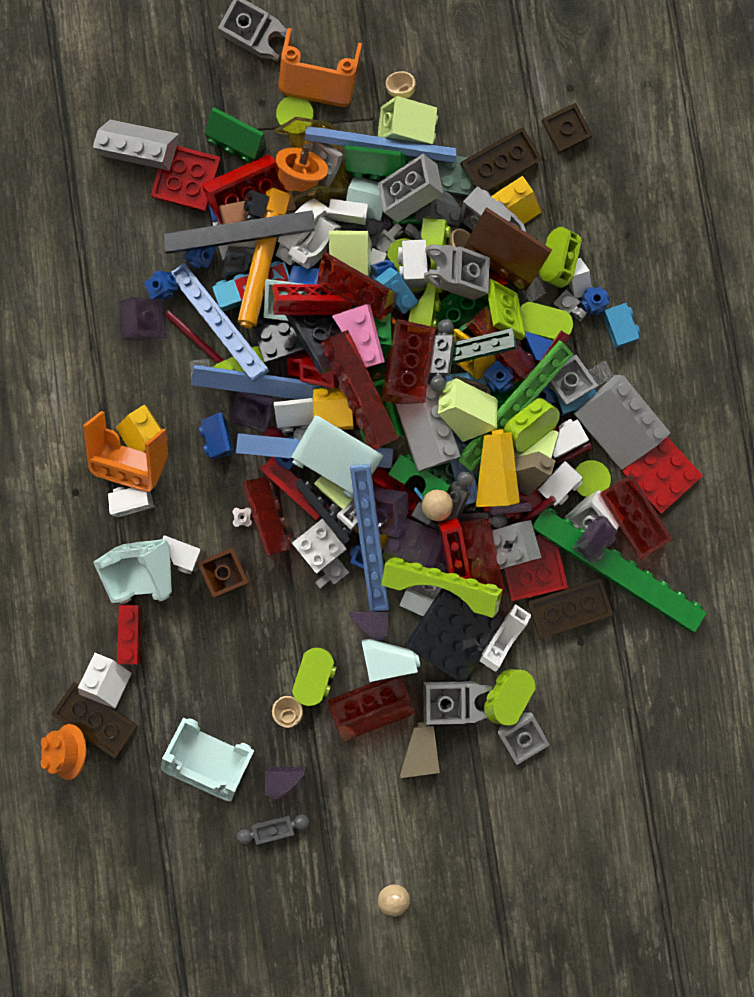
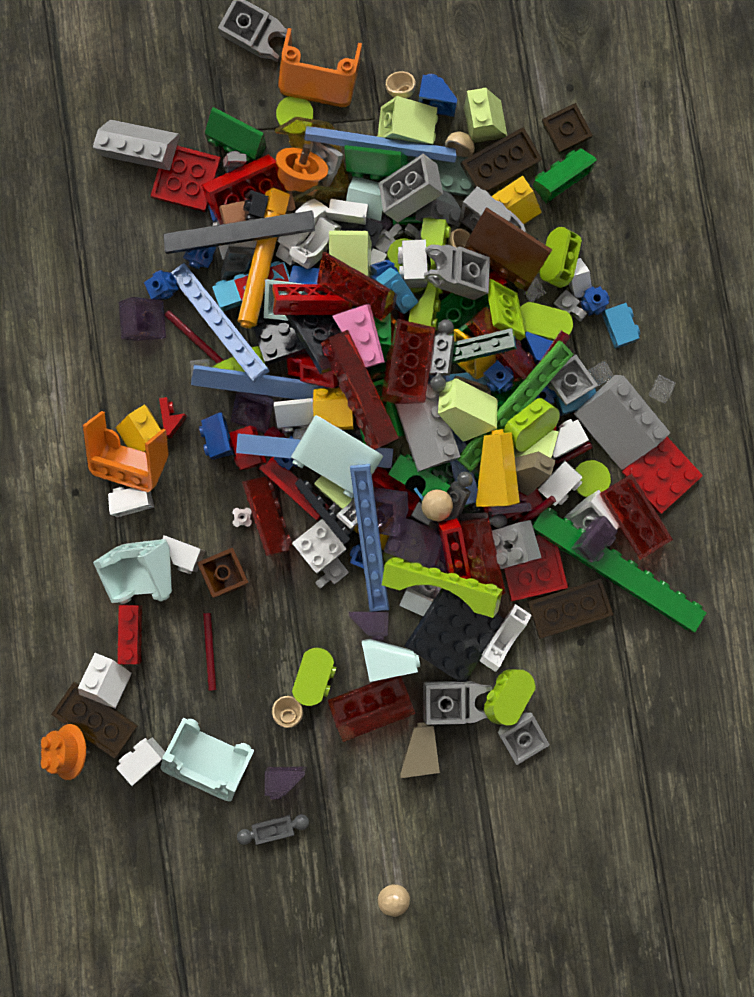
none -> white brick [117,737,165,786]
none -> red slope [159,397,187,438]
none -> dark red bar [203,613,216,691]
none -> light grey plate [223,151,246,172]
none -> red brick [229,426,267,470]
none -> blue slope [419,74,457,117]
none -> tan piece [445,132,475,158]
none -> yellowish green slope [464,88,507,143]
none -> green slope [533,149,597,204]
none -> clear slope [649,375,676,403]

